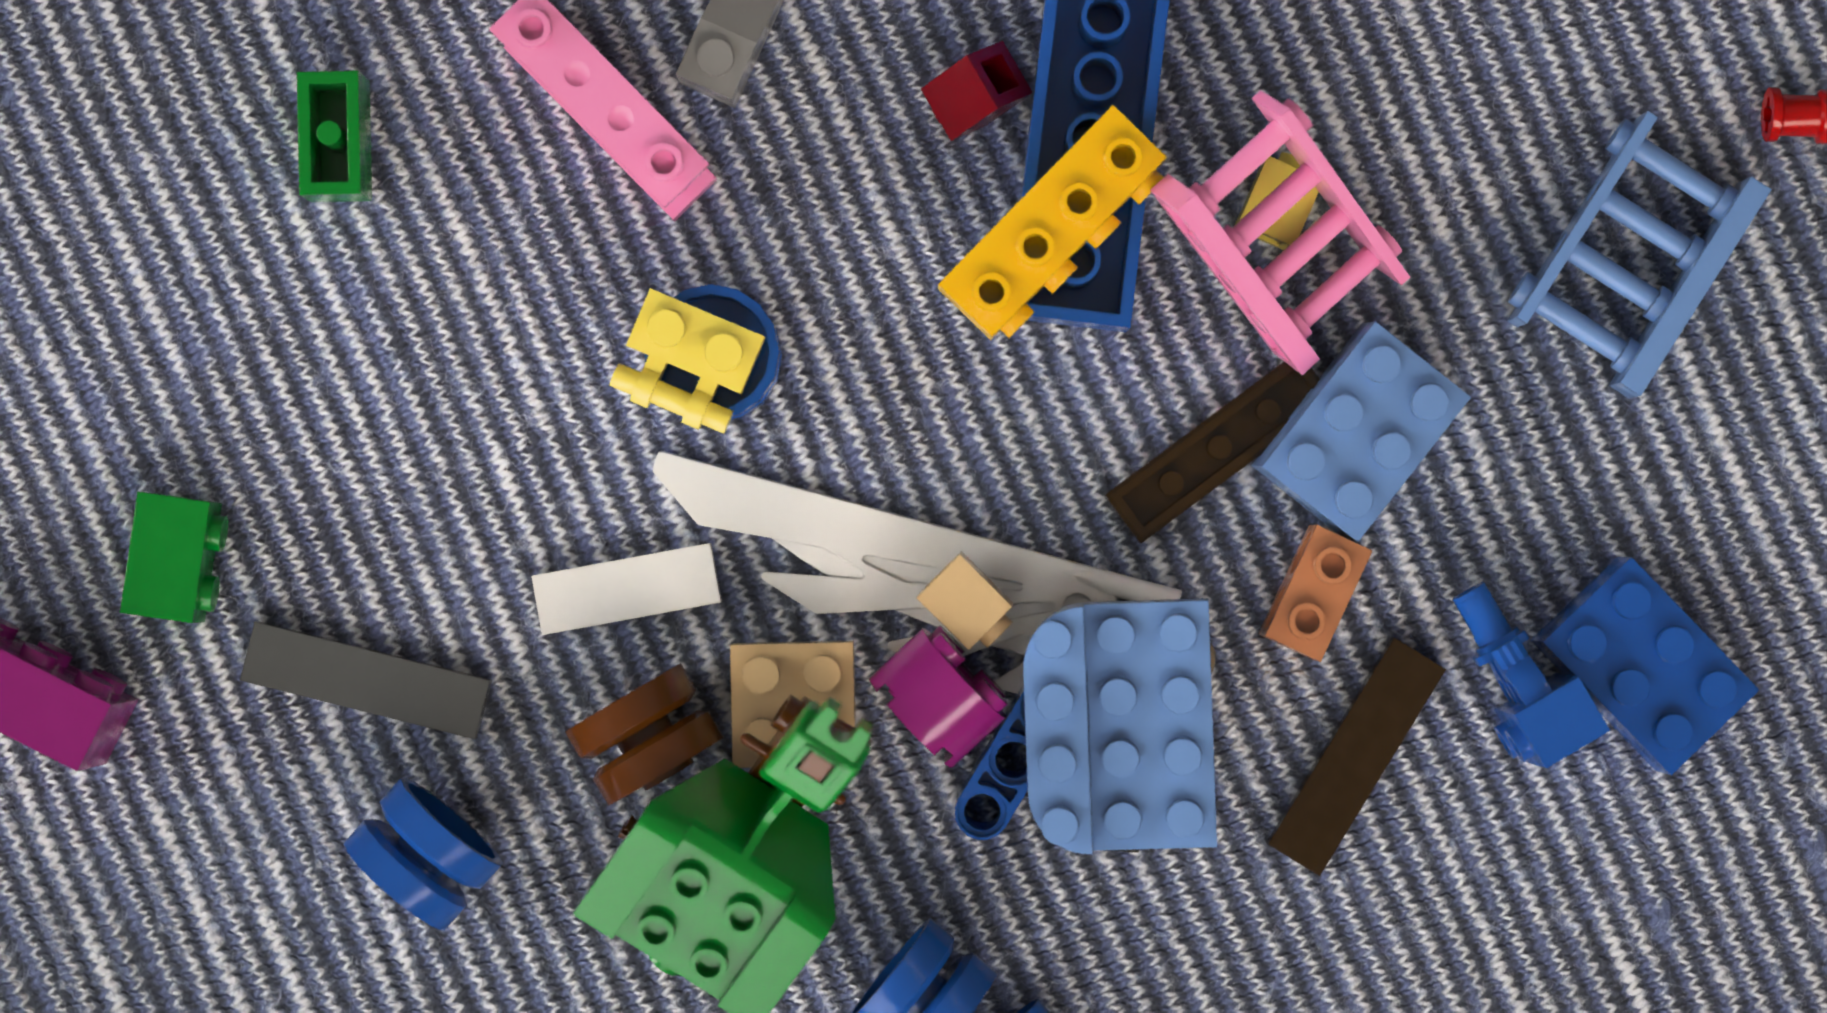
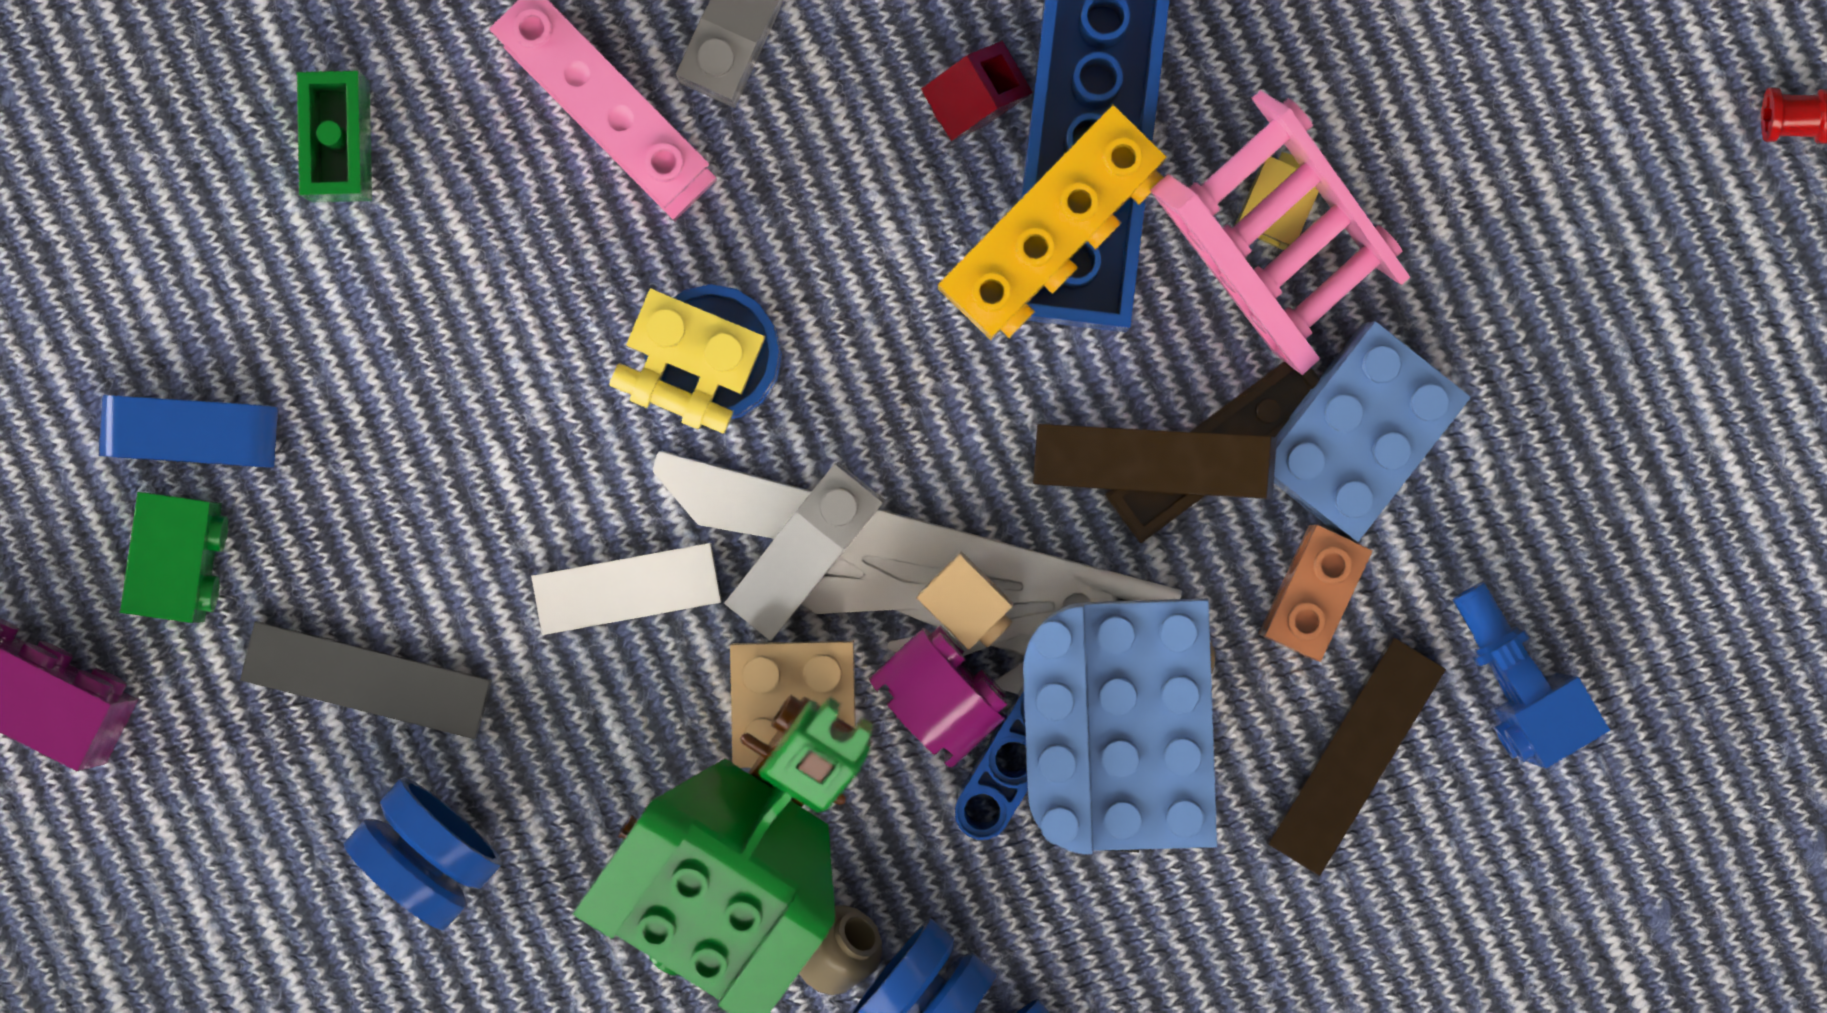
reddish brown wheel [565,663,724,806] -> none
medium blue fence [1507,111,1772,398] -> none
blue brick [1530,557,1759,775] -> none
none -> blue beam [98,395,278,468]
none -> light grey slope [724,462,885,641]
none -> dark tan head [799,905,883,995]
none -> dark brown tile [1033,424,1277,500]

